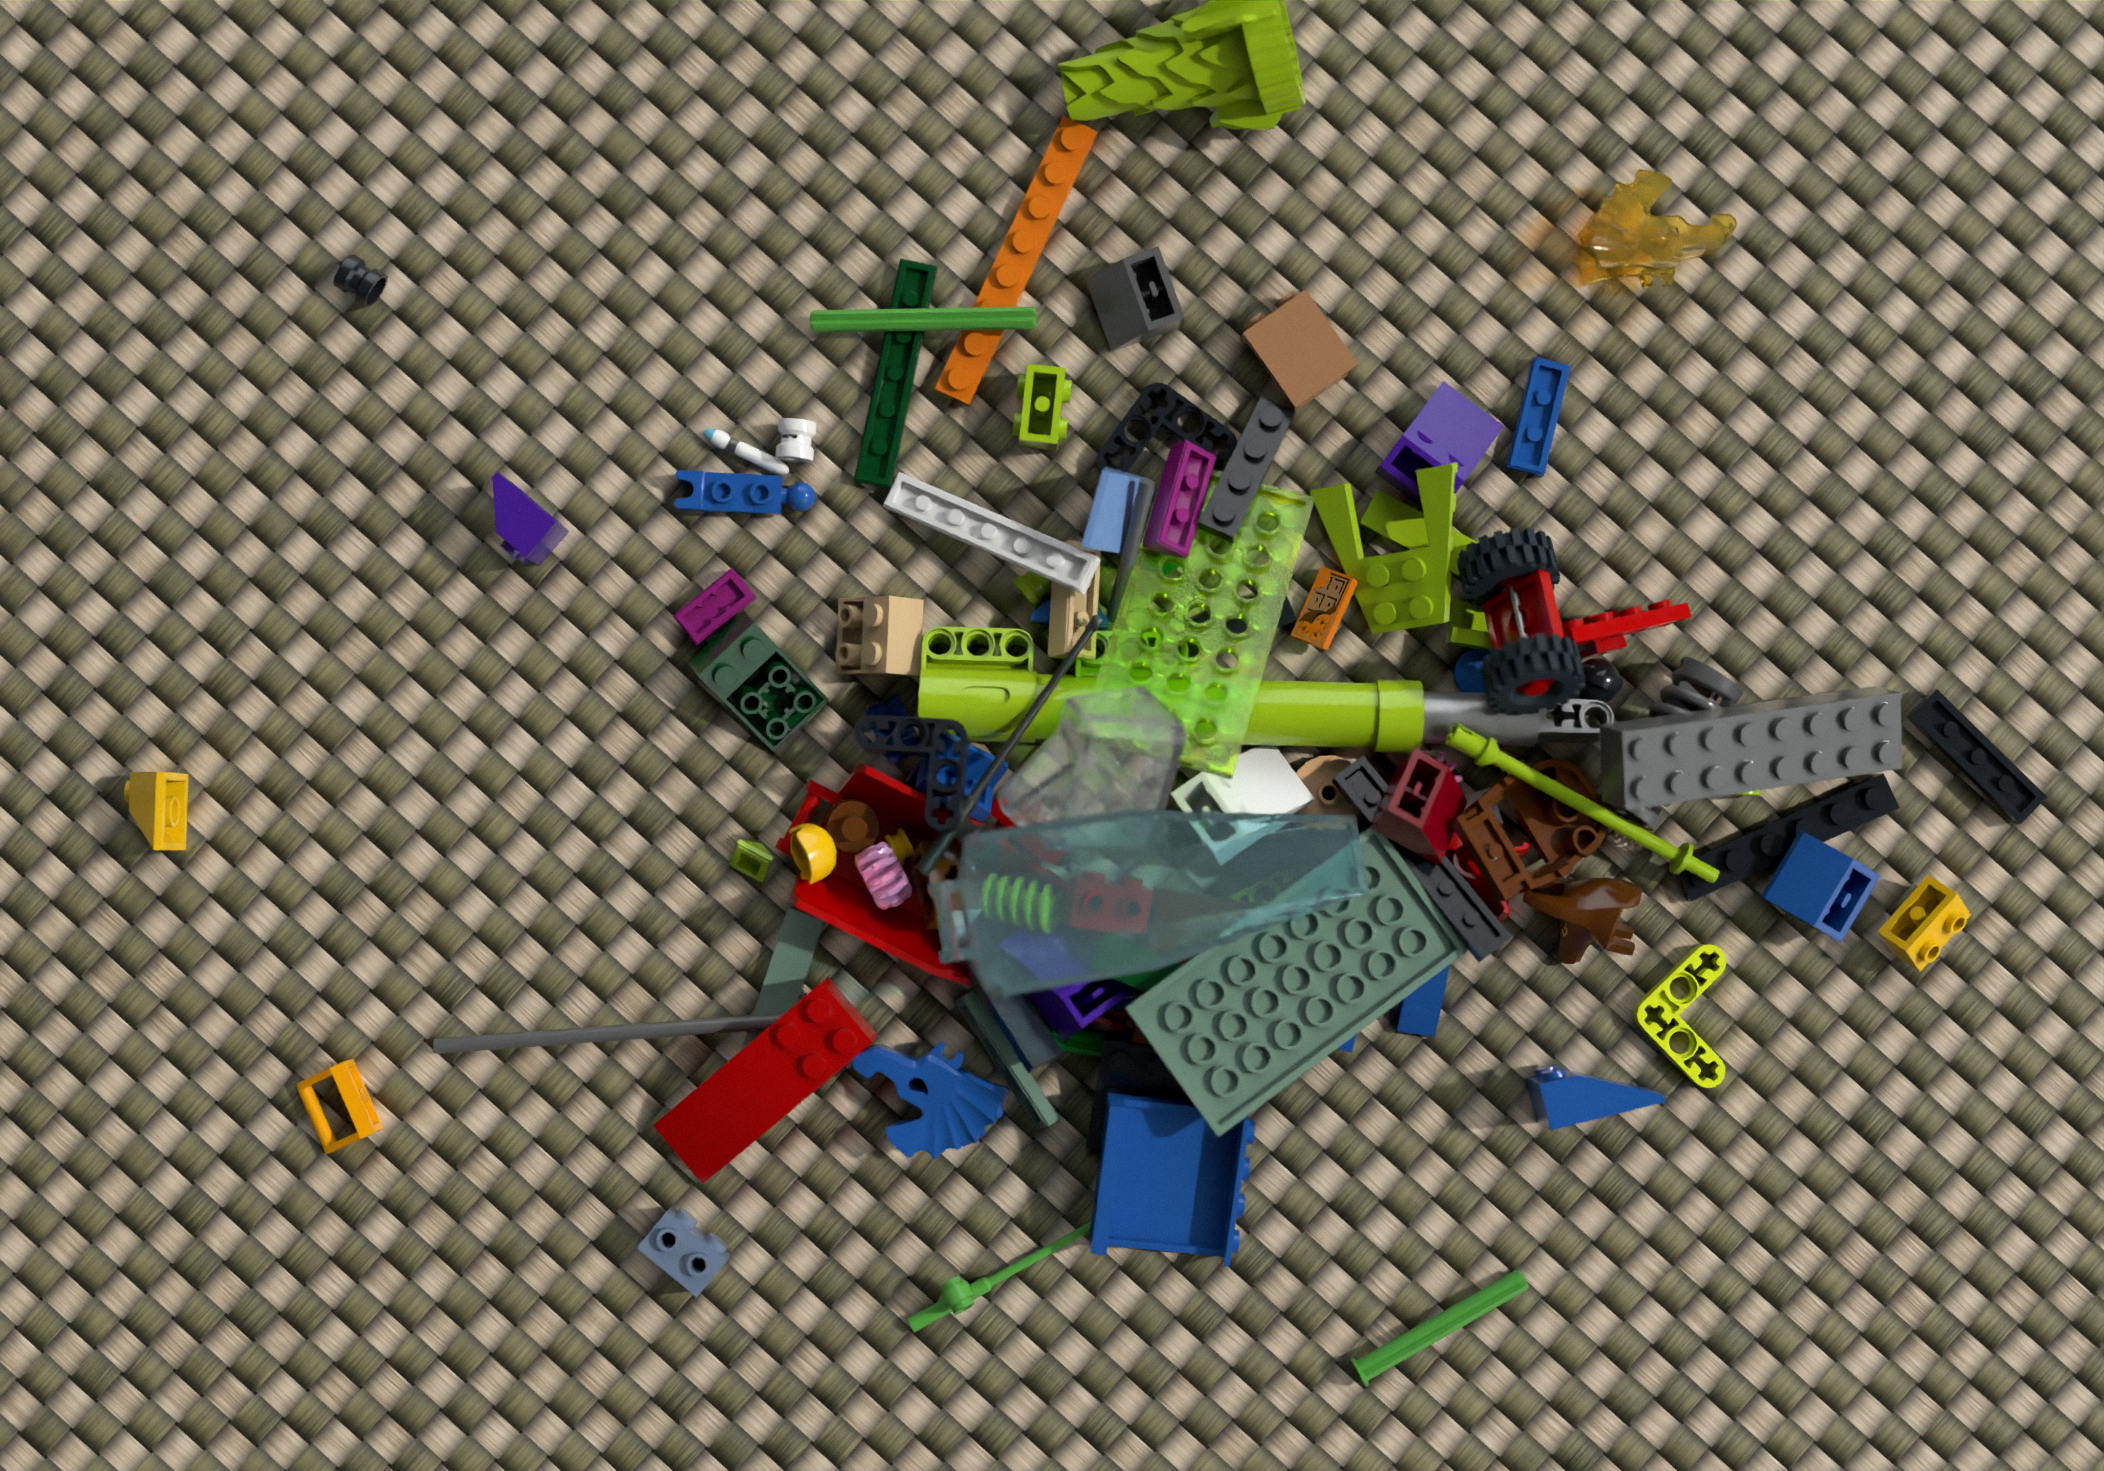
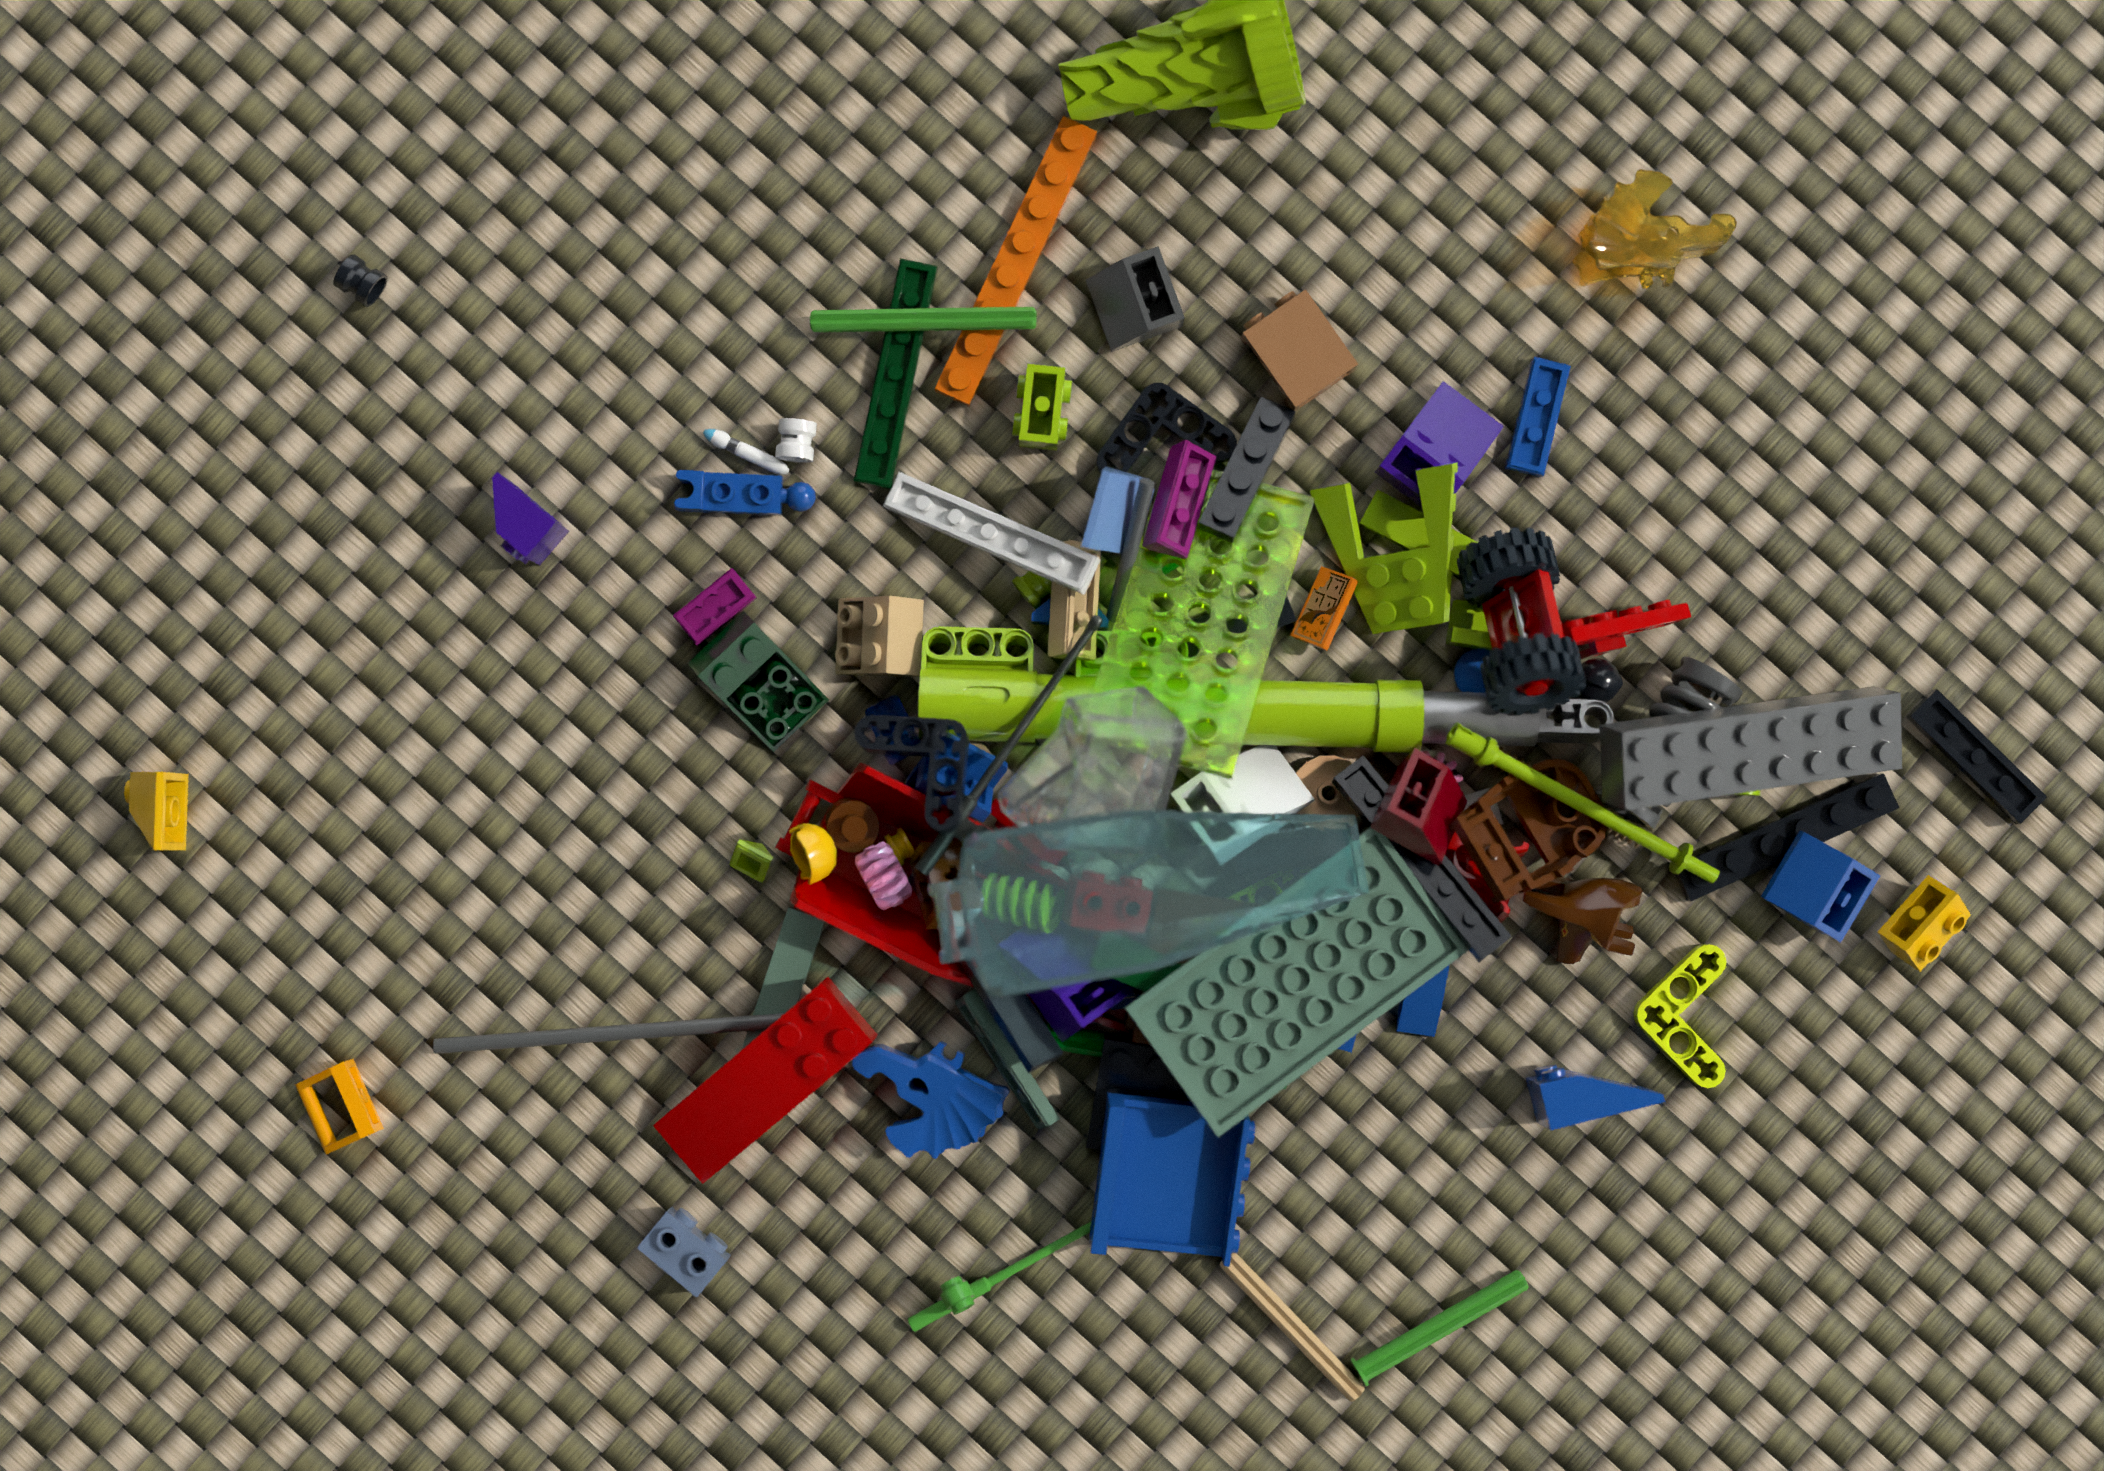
none -> tan axle [1220,1253,1365,1402]

